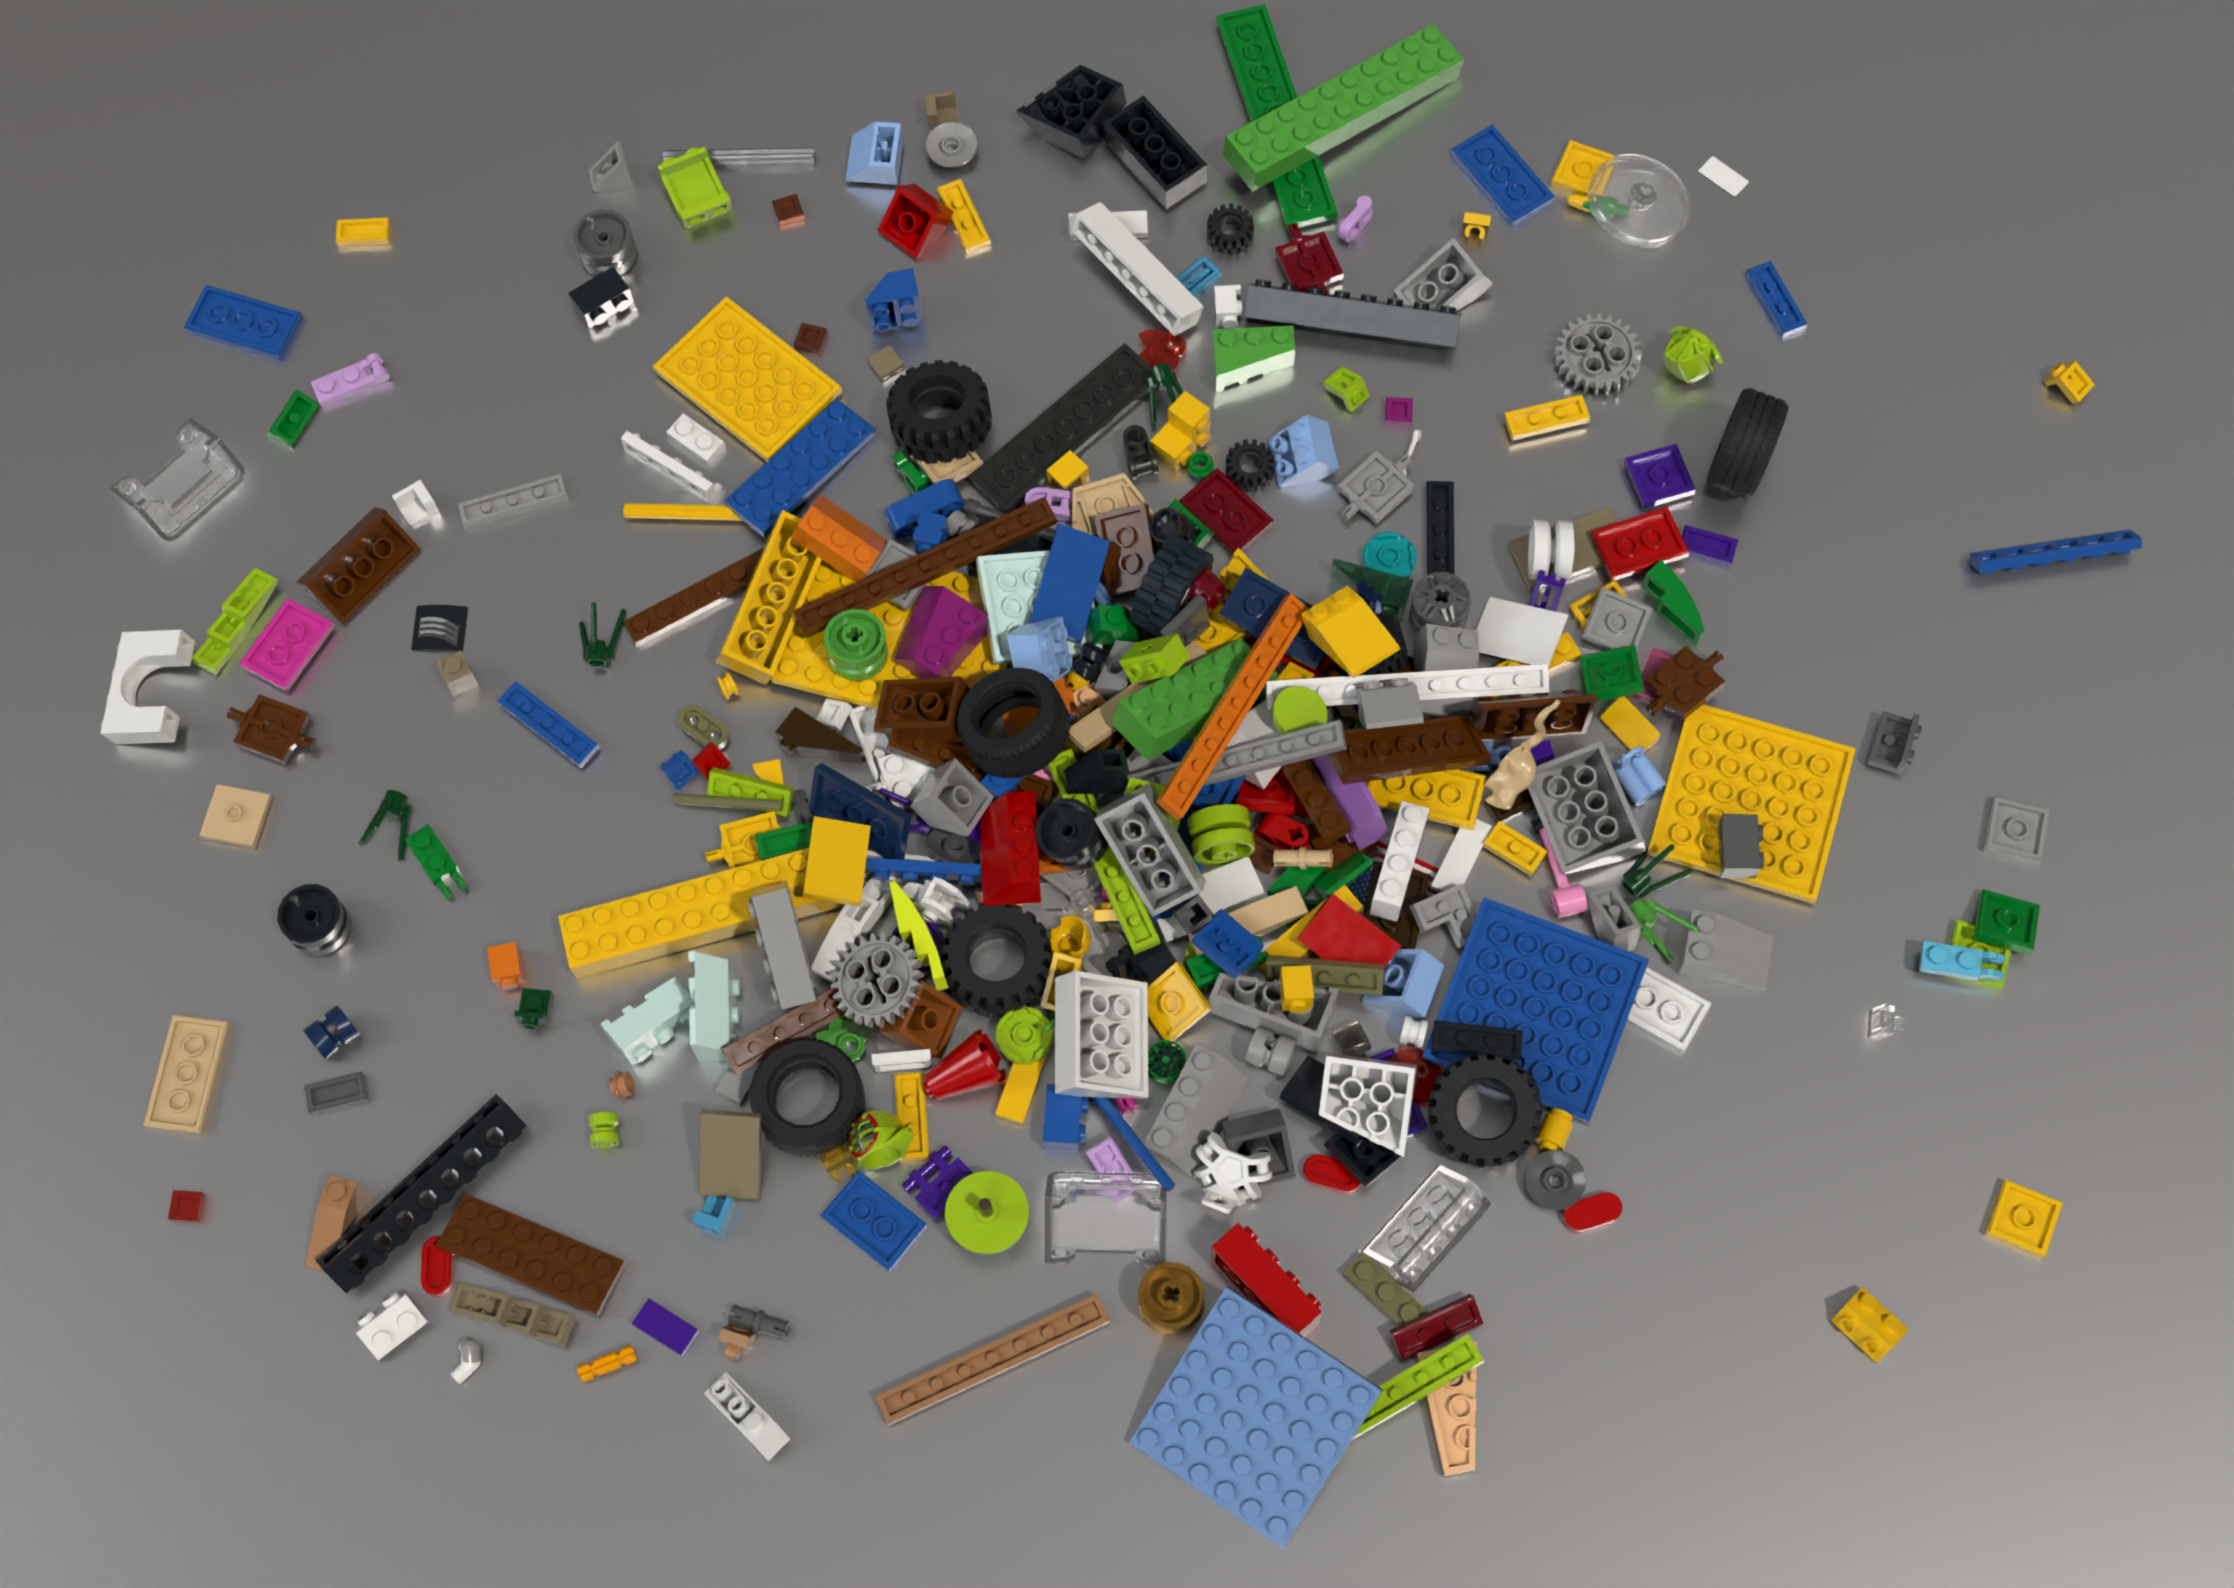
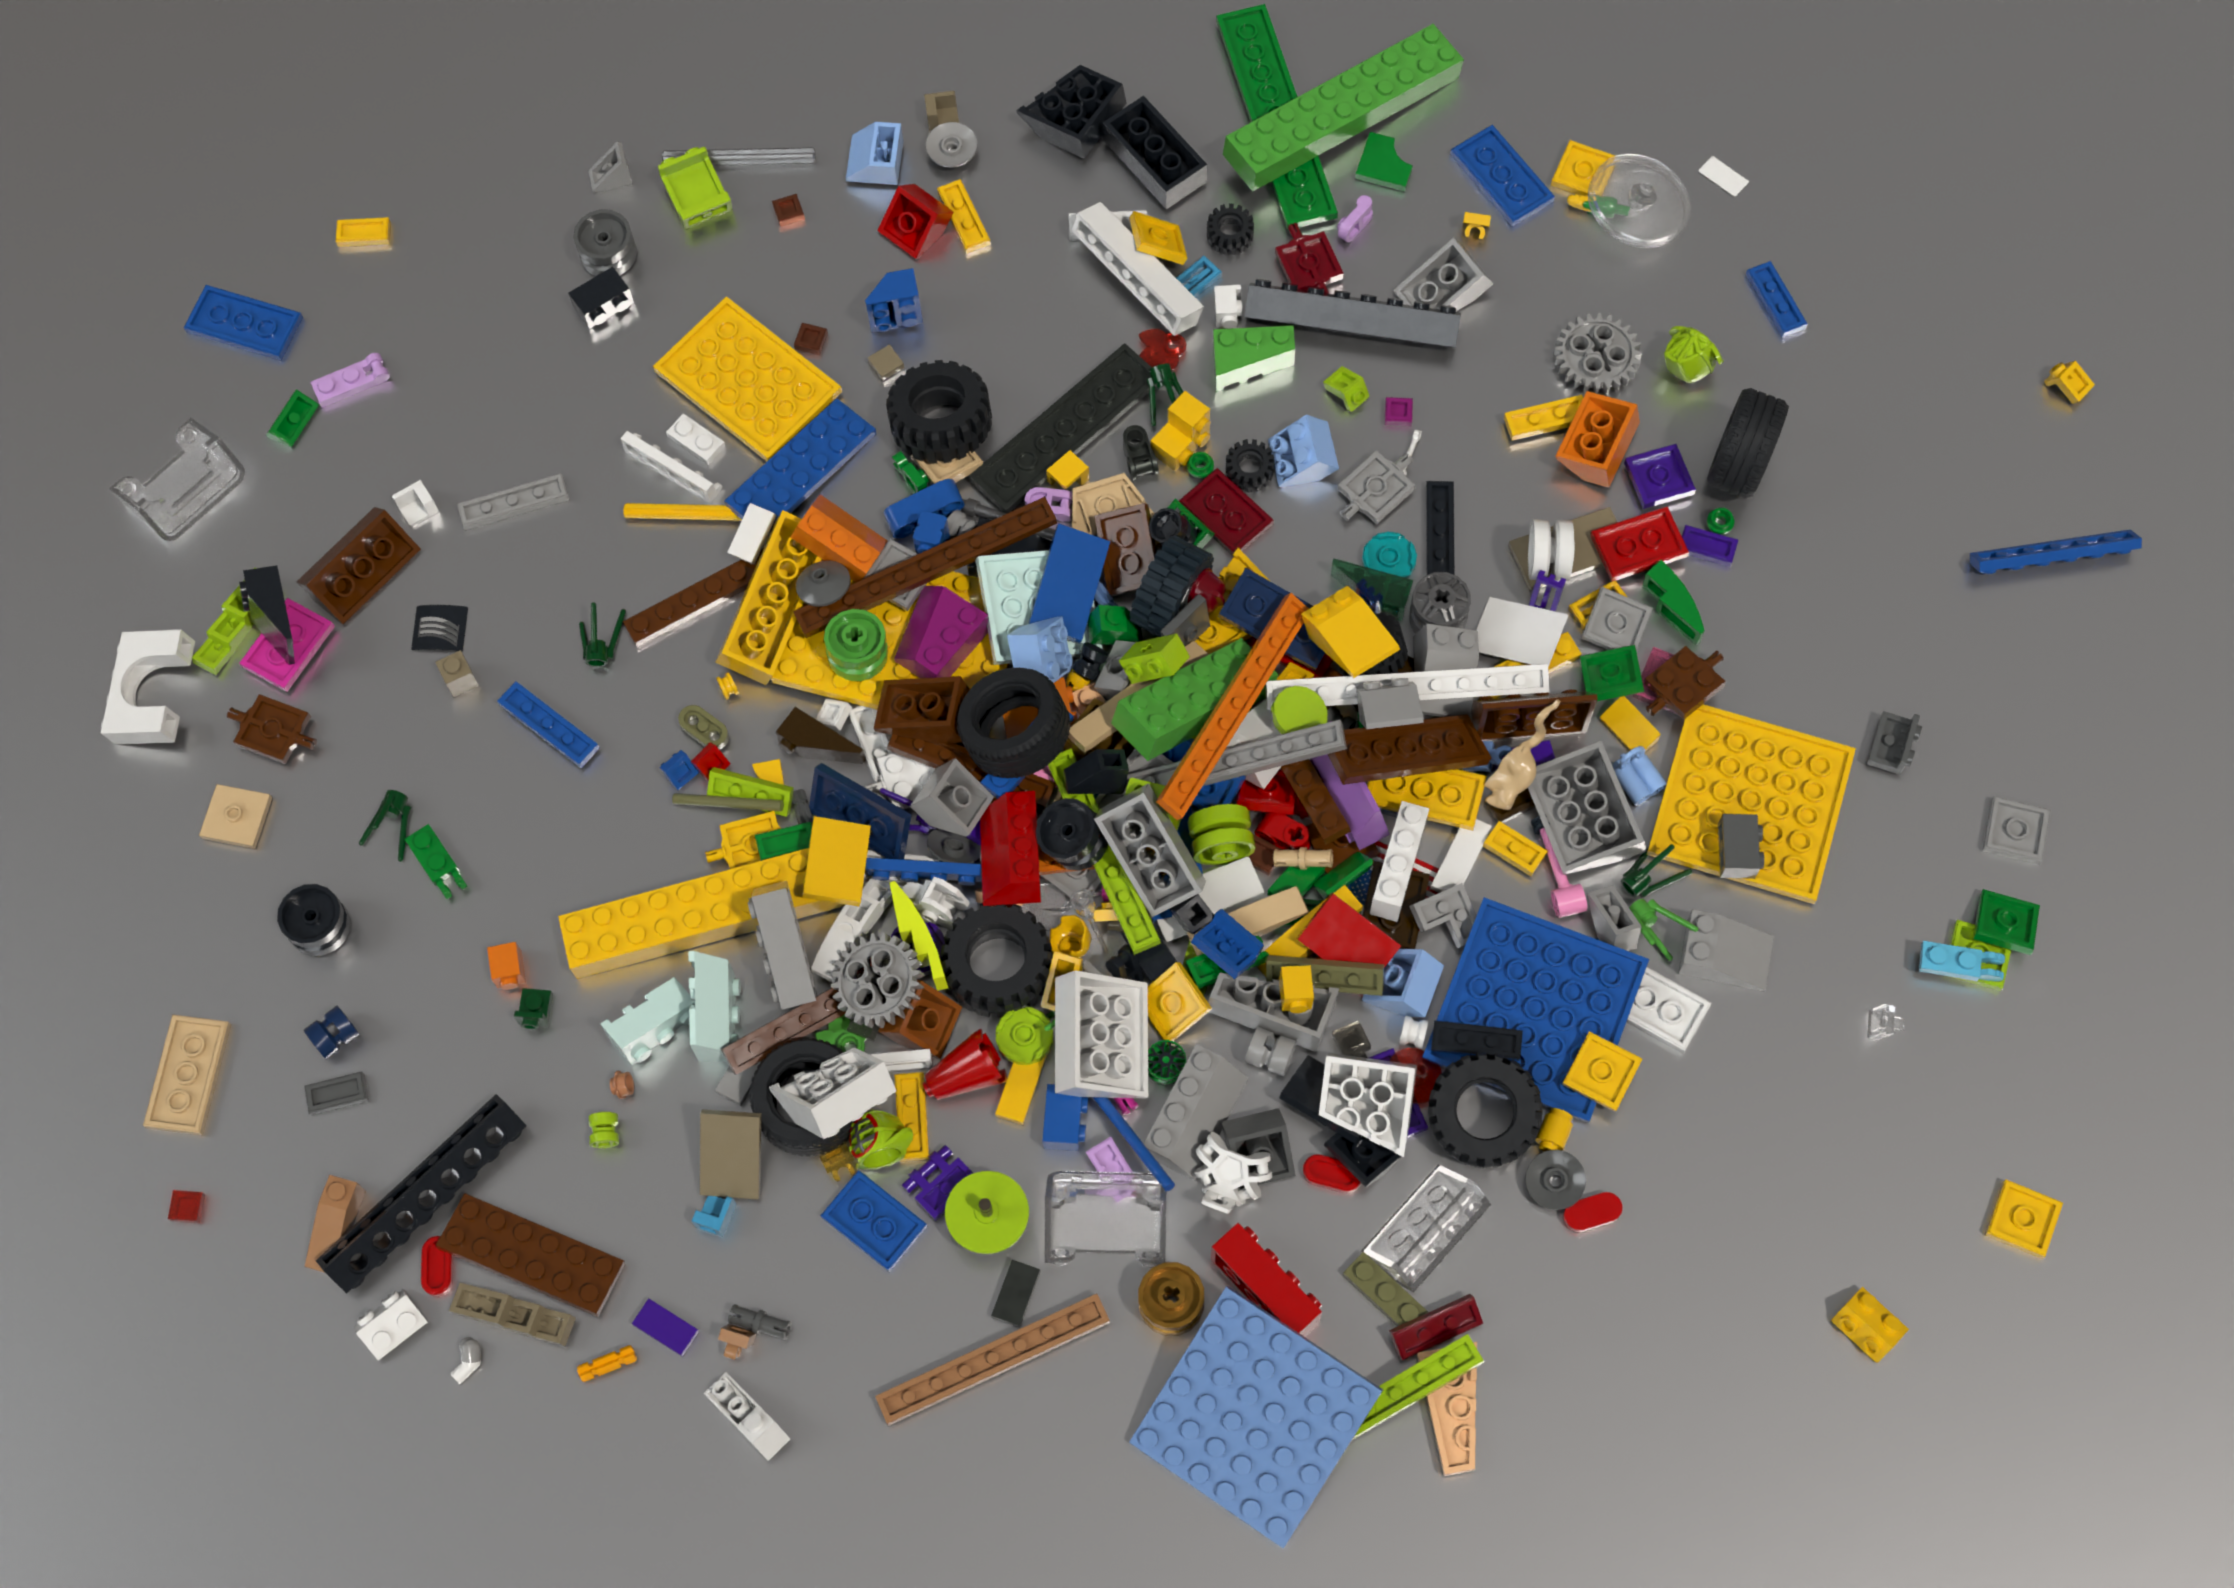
none -> black slope [239,565,295,665]
none -> white tile [727,503,777,565]
none -> white wedge [769,1048,896,1139]
none -> dark grey dish [796,561,851,607]
none -> pearl dark grey tile [991,1260,1041,1328]
none -> yellow tile [1129,211,1187,265]
none -> green tile [1355,132,1413,192]
none -> orange slope [1555,391,1640,488]
none -> yellow tile [1562,1031,1642,1112]
none -> green plate [1706,508,1735,535]

